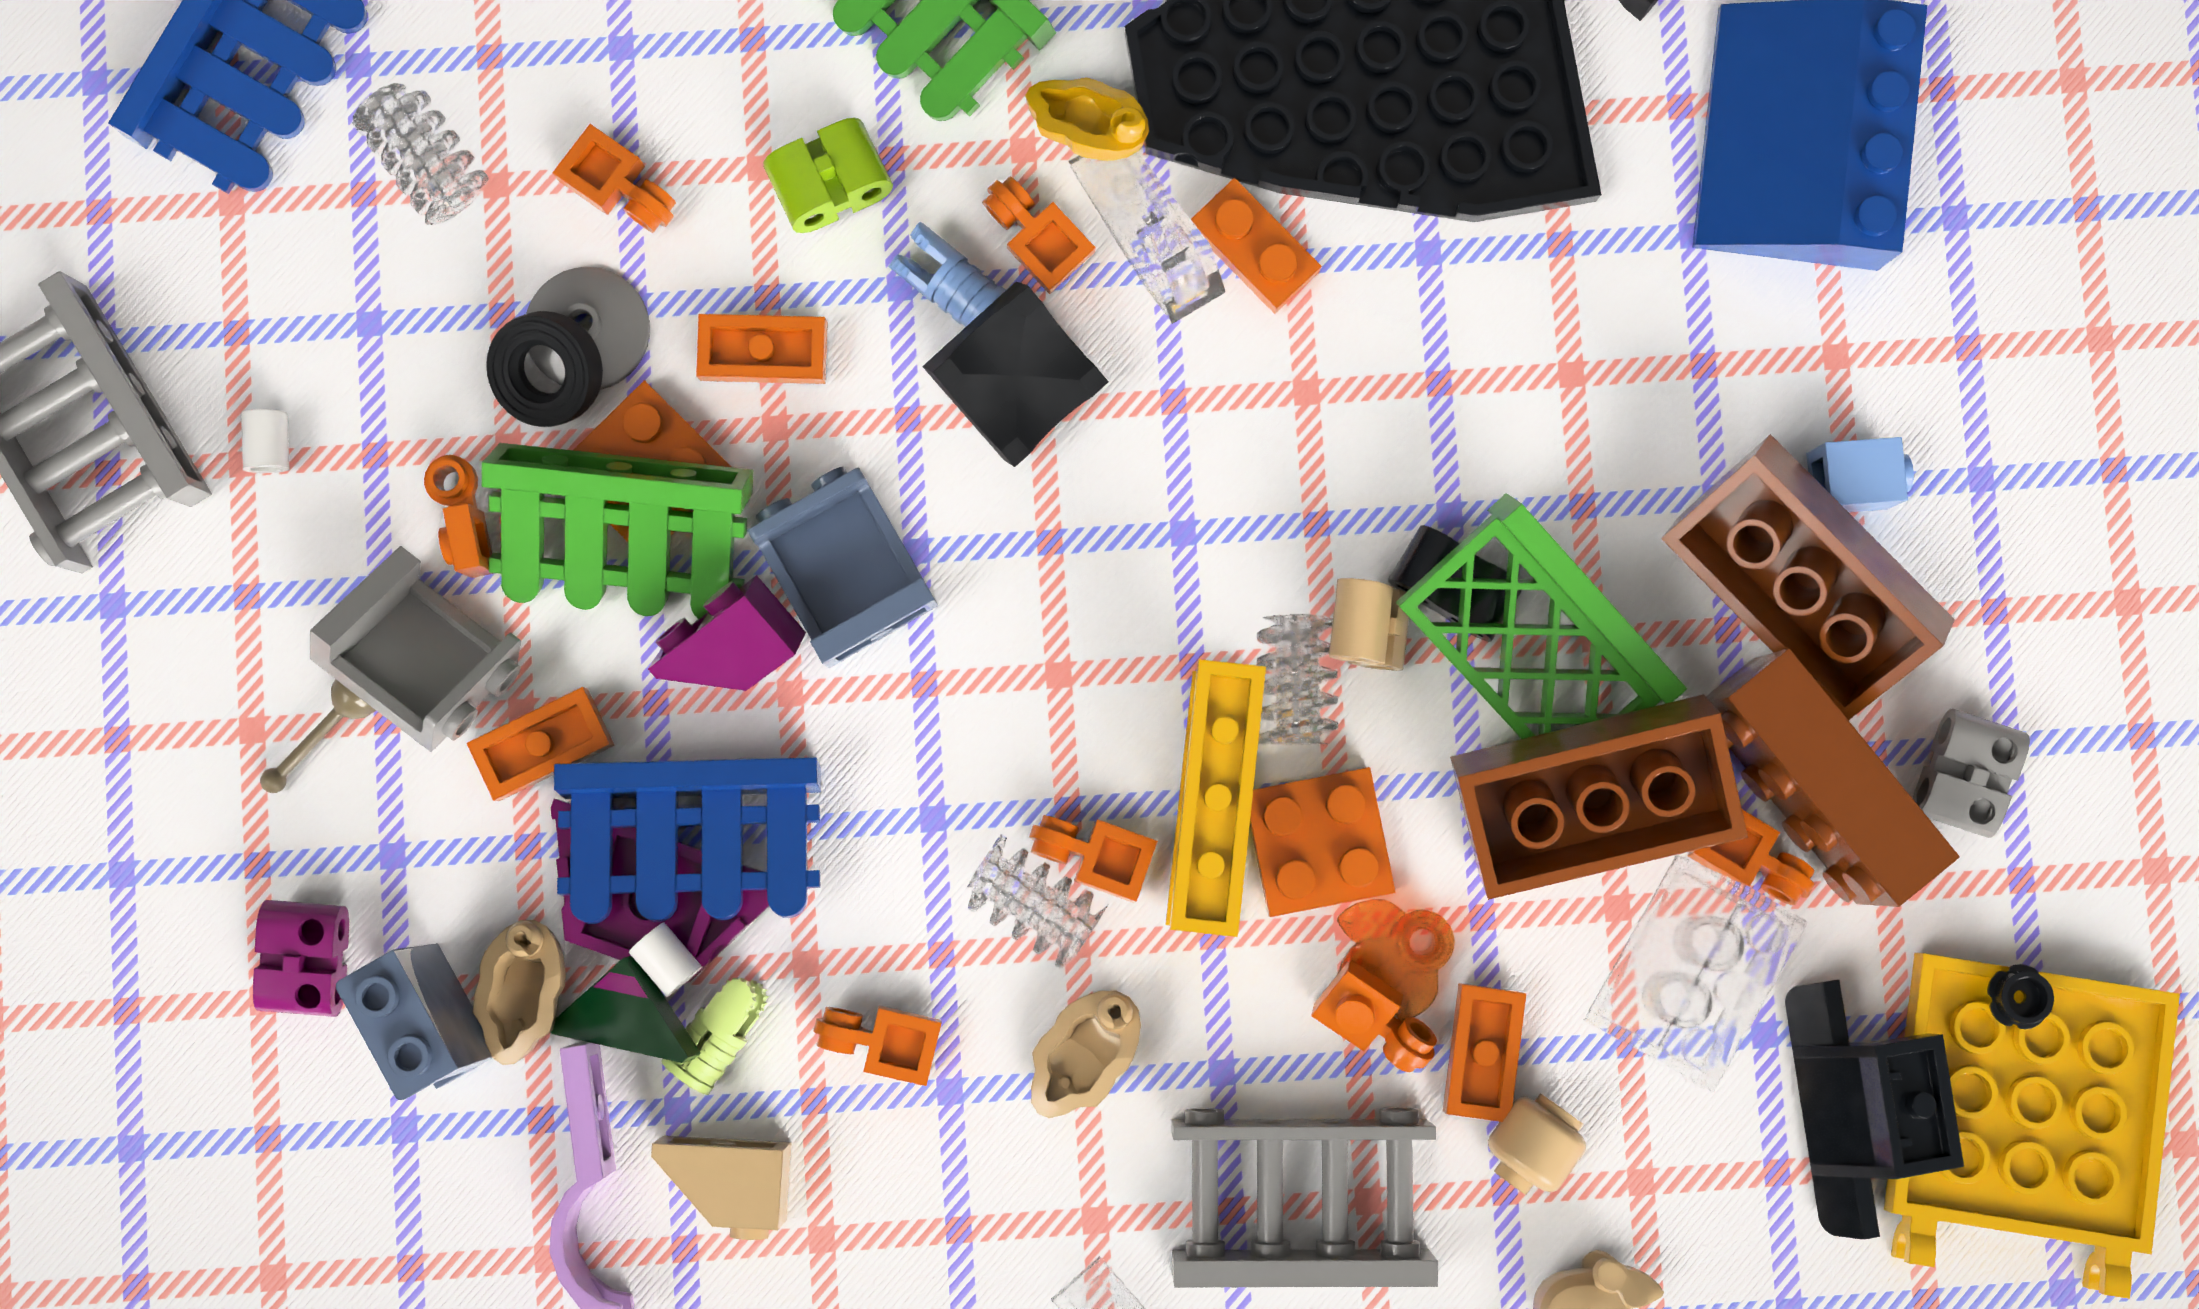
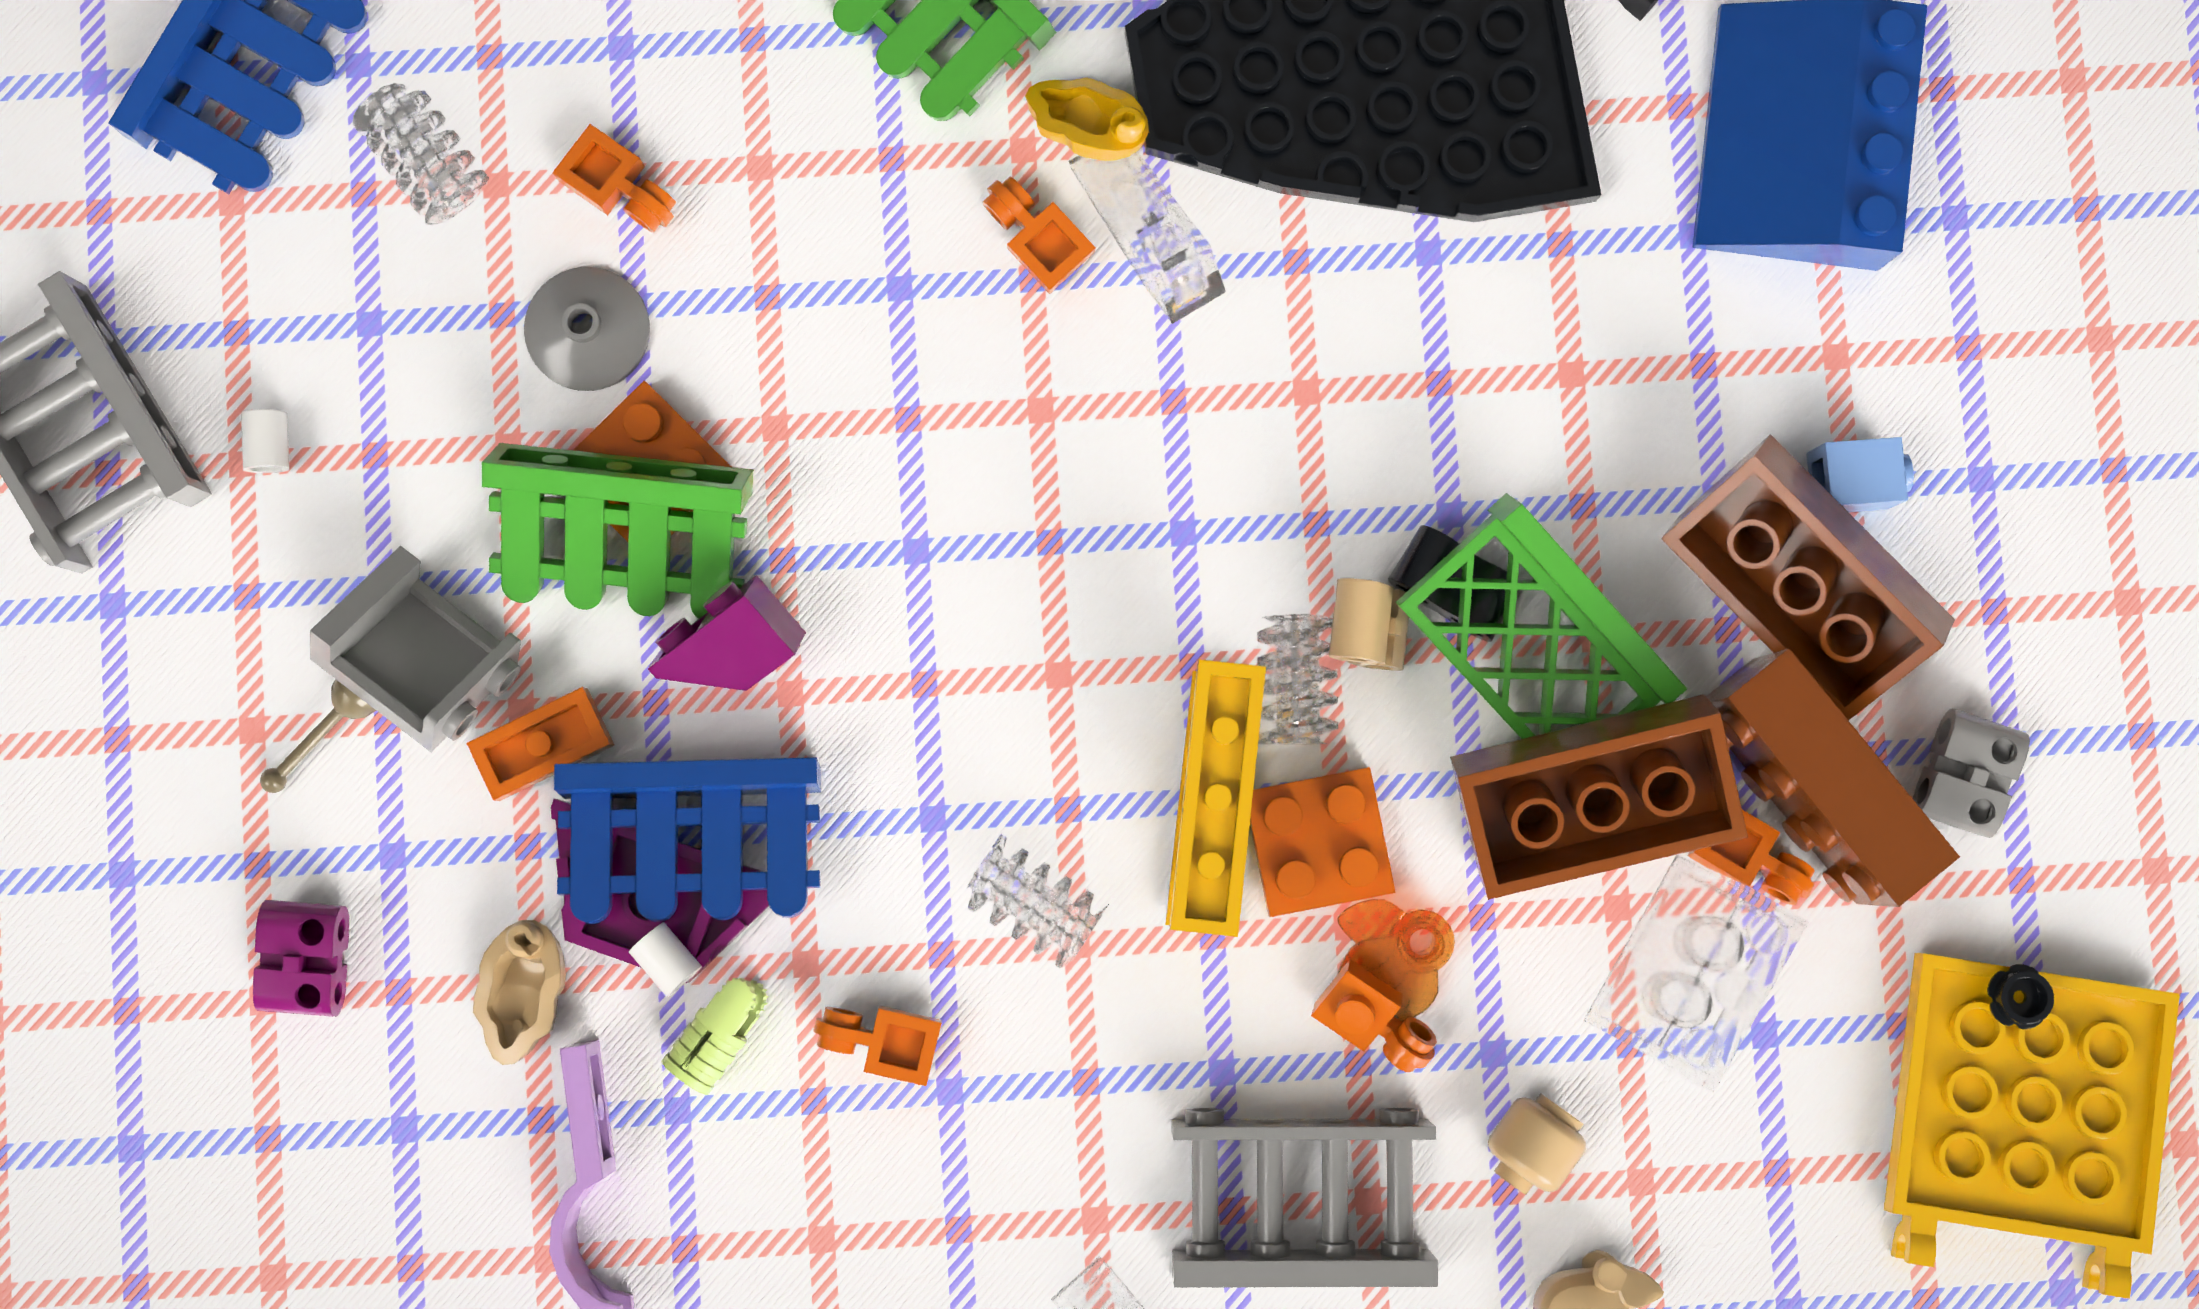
sand blue panel [336,943,492,1100] -> none
orange plate [424,455,494,578] -> none
black tyre [486,311,603,427] -> none
dark green tile [551,956,701,1063] -> none
tan slope [651,1136,792,1240] -> none
orange plate [696,314,828,384] -> none
sand blue panel [747,467,939,669] -> none
lime piece [763,118,893,233] -> none
light blue hinge [888,222,1006,327] -> none
black brick [922,281,1109,467] -> none
orange plate [1029,815,1158,903] -> none
tan arm [1031,990,1141,1119] -> none
orange plate [1189,178,1322,314] -> none
orange plate [1442,983,1527,1122] -> none
black plate [1785,979,1964,1240] -> none

